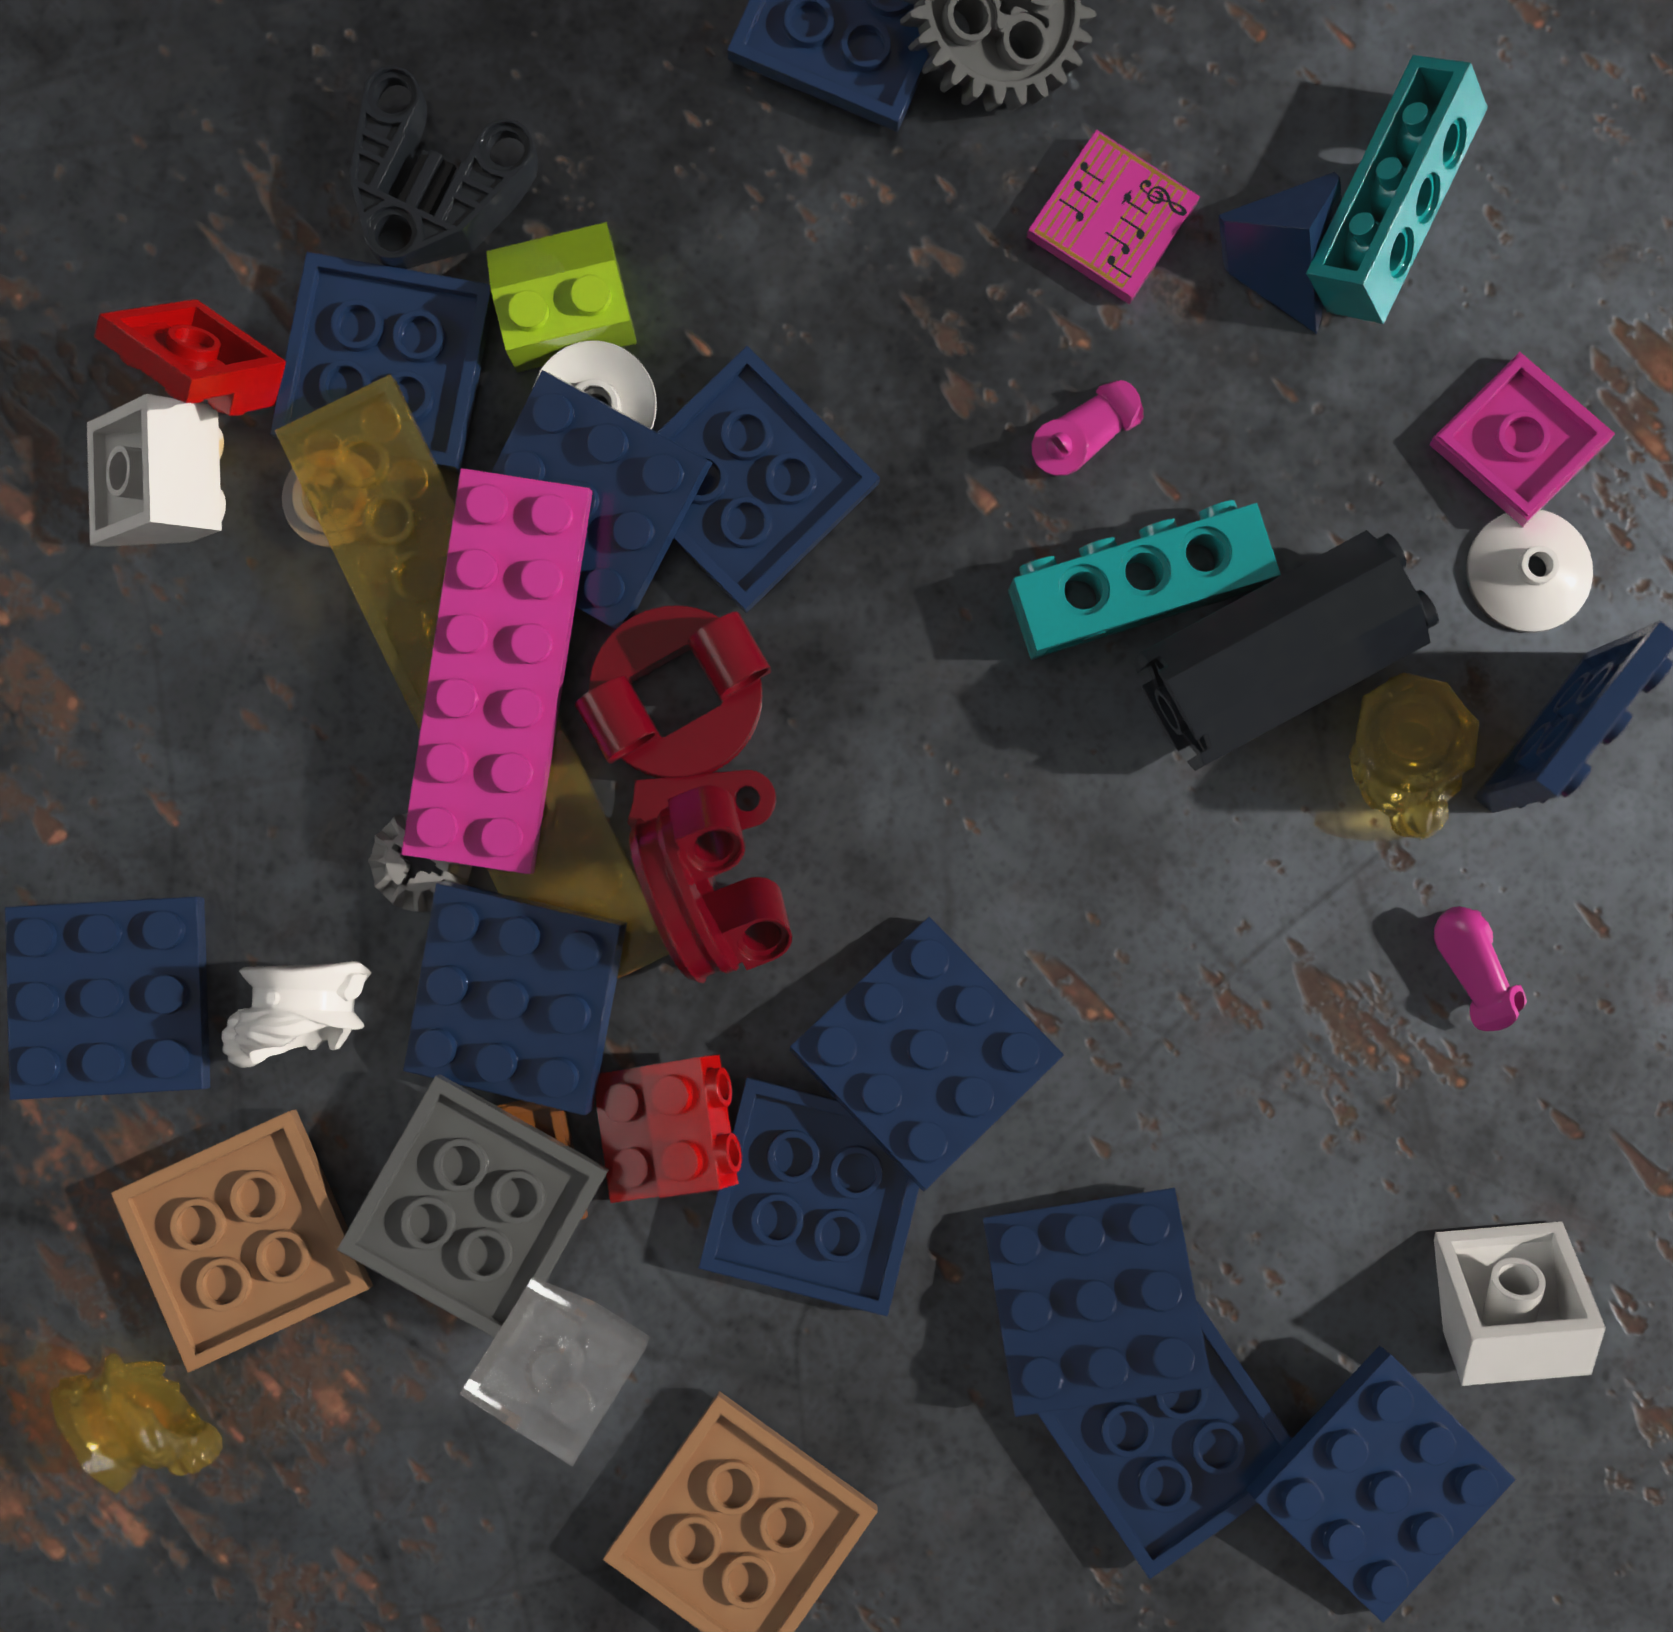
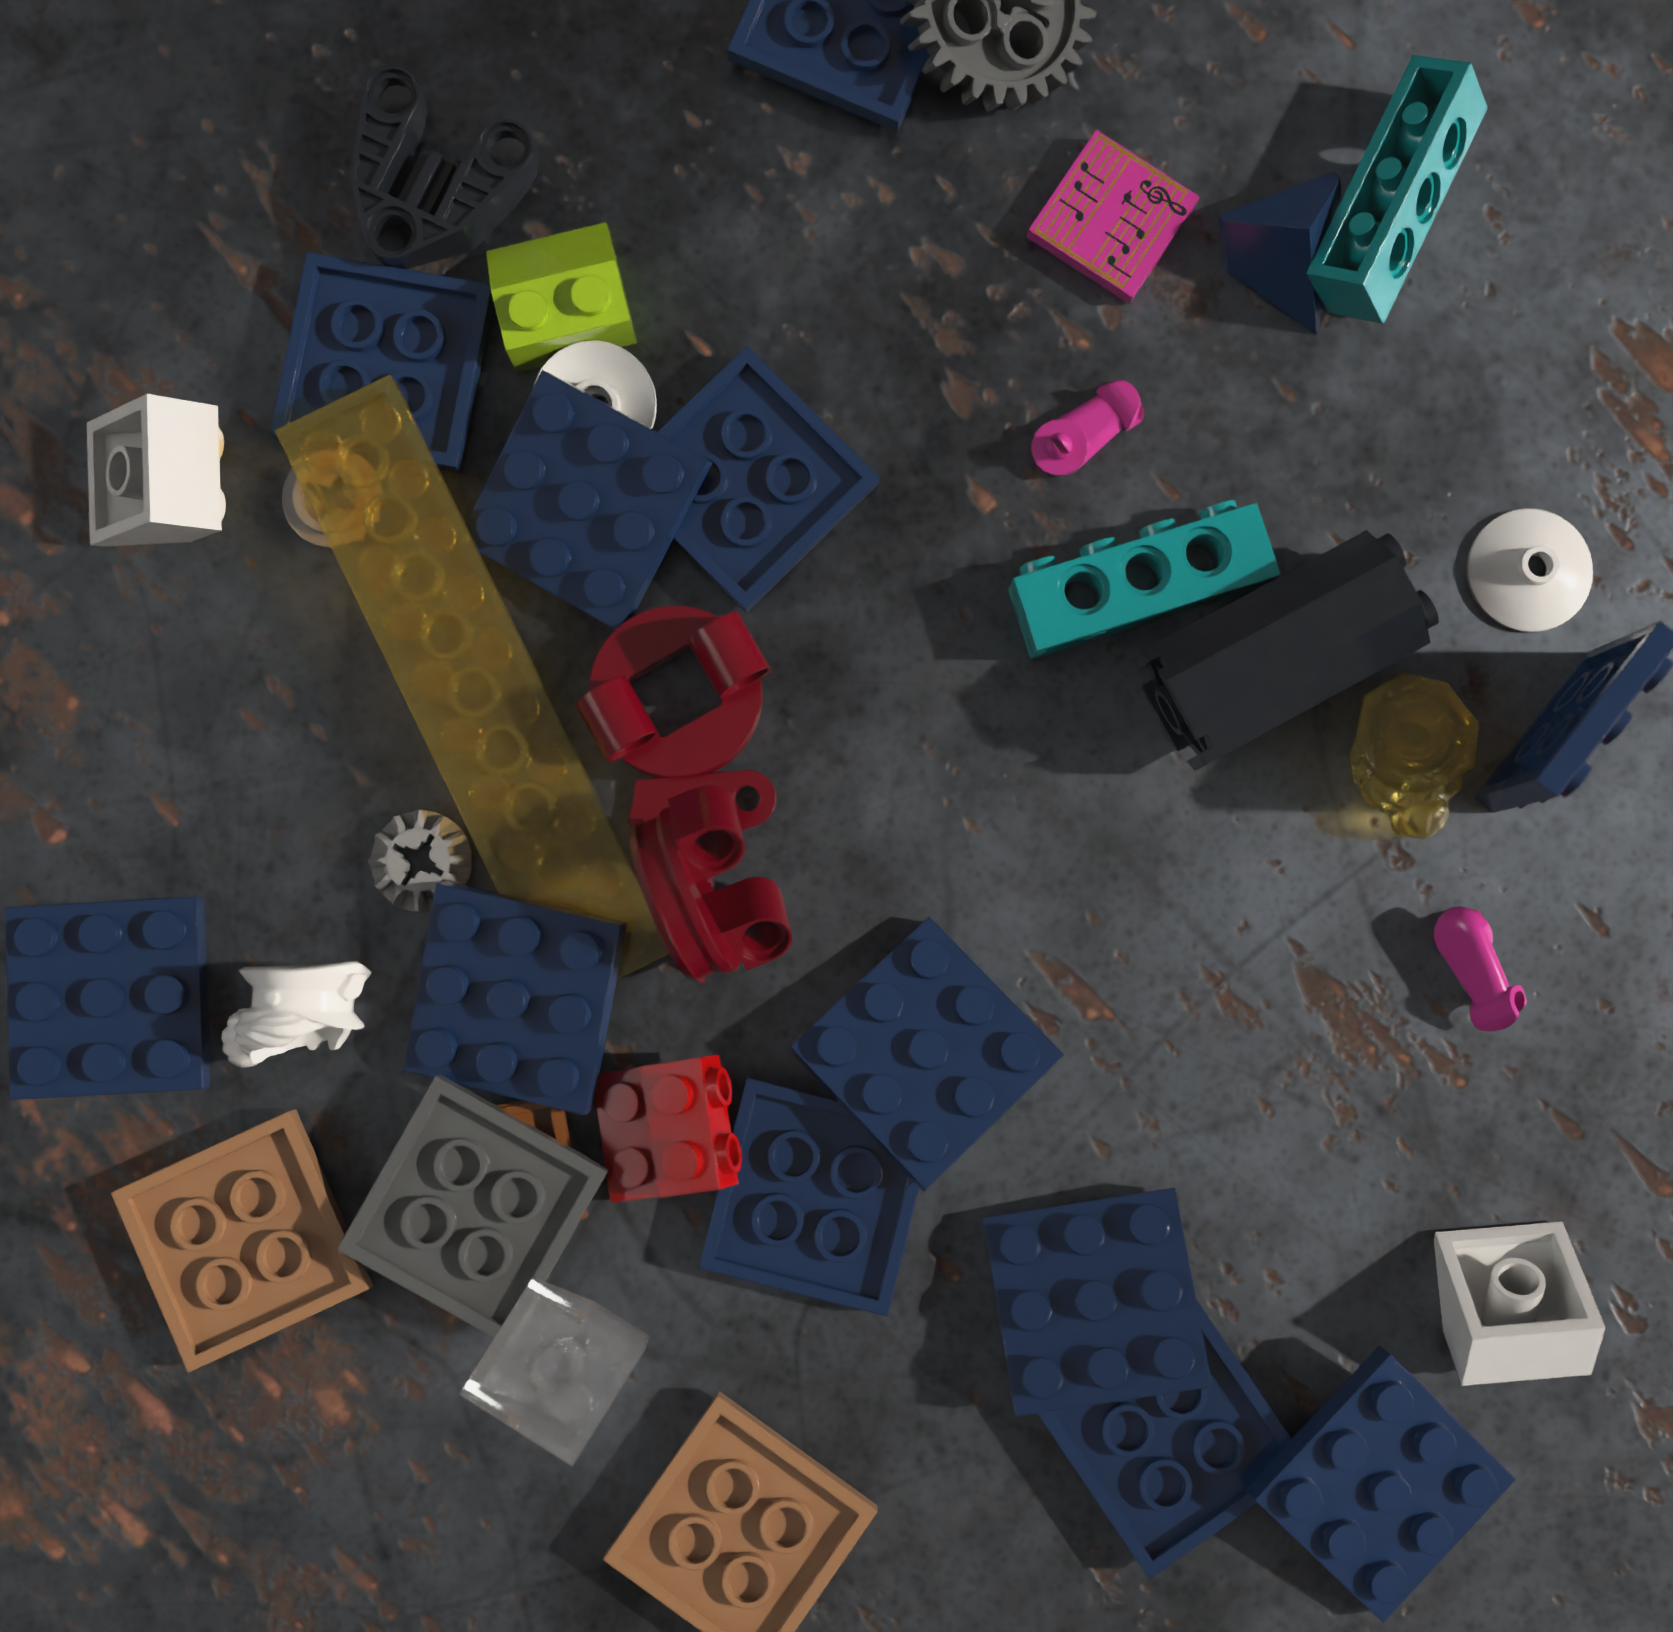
clear yellow piece [50,1353,223,1494] -> none
red plate [94,299,287,416] -> none
dark pink plate [401,468,593,874] -> none
dark pink tile [1429,352,1615,527] -> none

